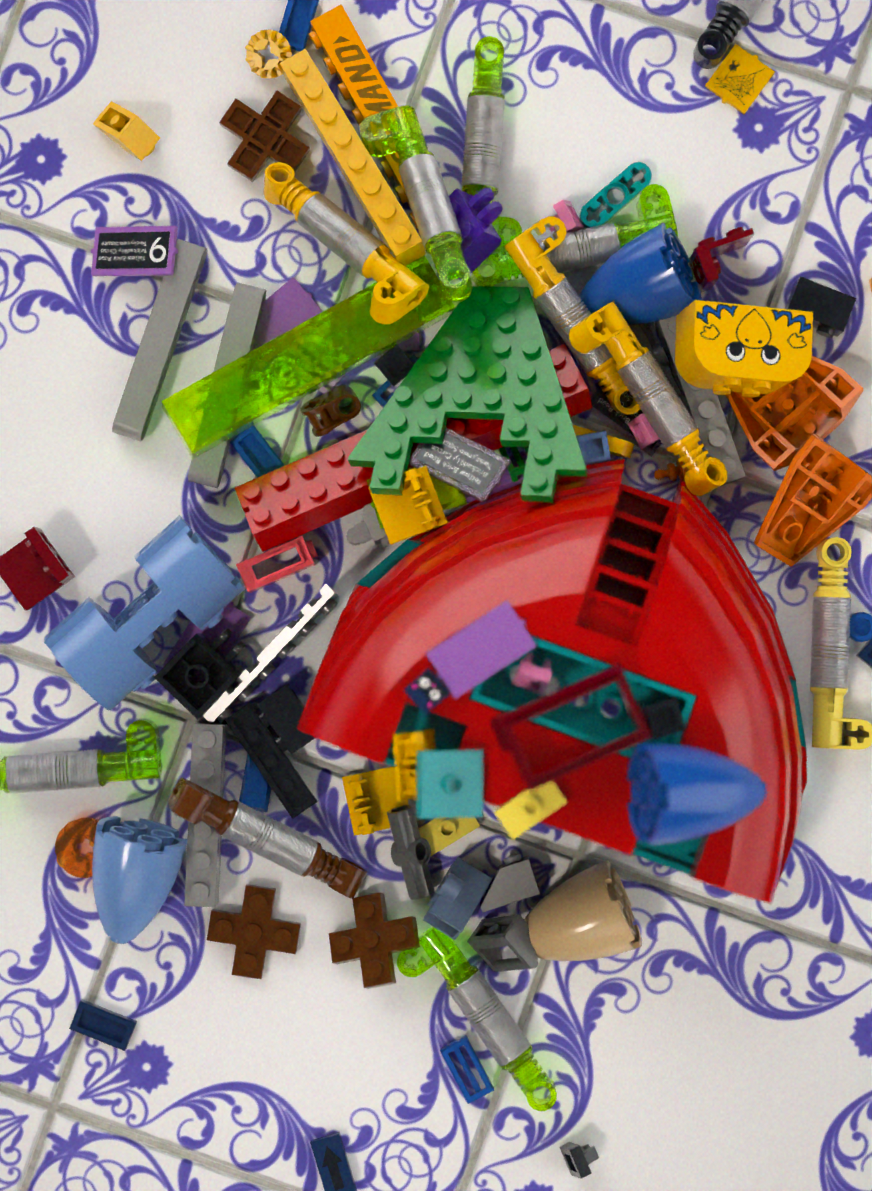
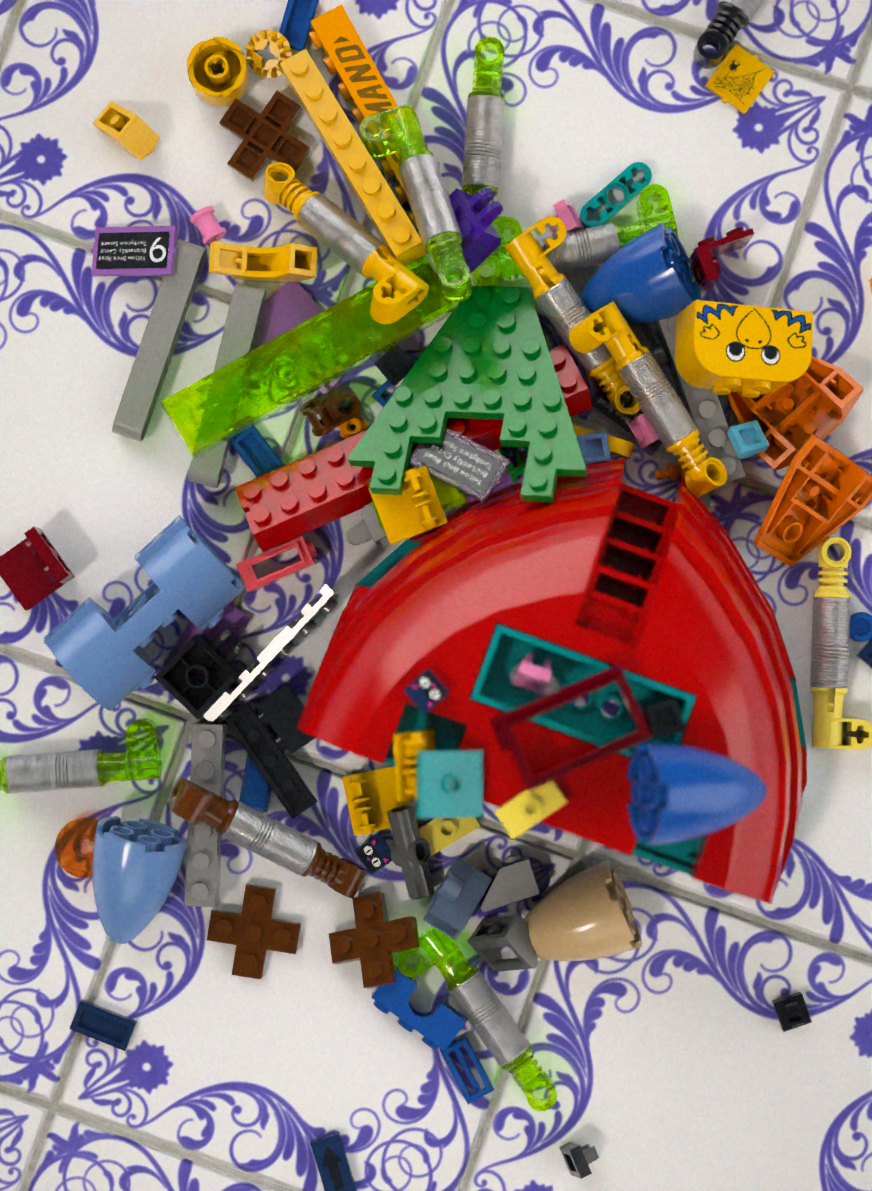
medium lavender piece [426,601,537,699] -> none
black brick [785,276,857,338] -> none
none -> yellow brick [187,37,250,107]
none -> bright pink bush [189,206,227,246]
none -> yellow arch [209,241,318,282]
none -> light orange plate [338,414,368,439]
none -> tile [355,833,393,875]
none -> blue arch [371,964,466,1051]
none -> medium azure tile [727,420,769,459]
none -> black tile [772,992,812,1032]

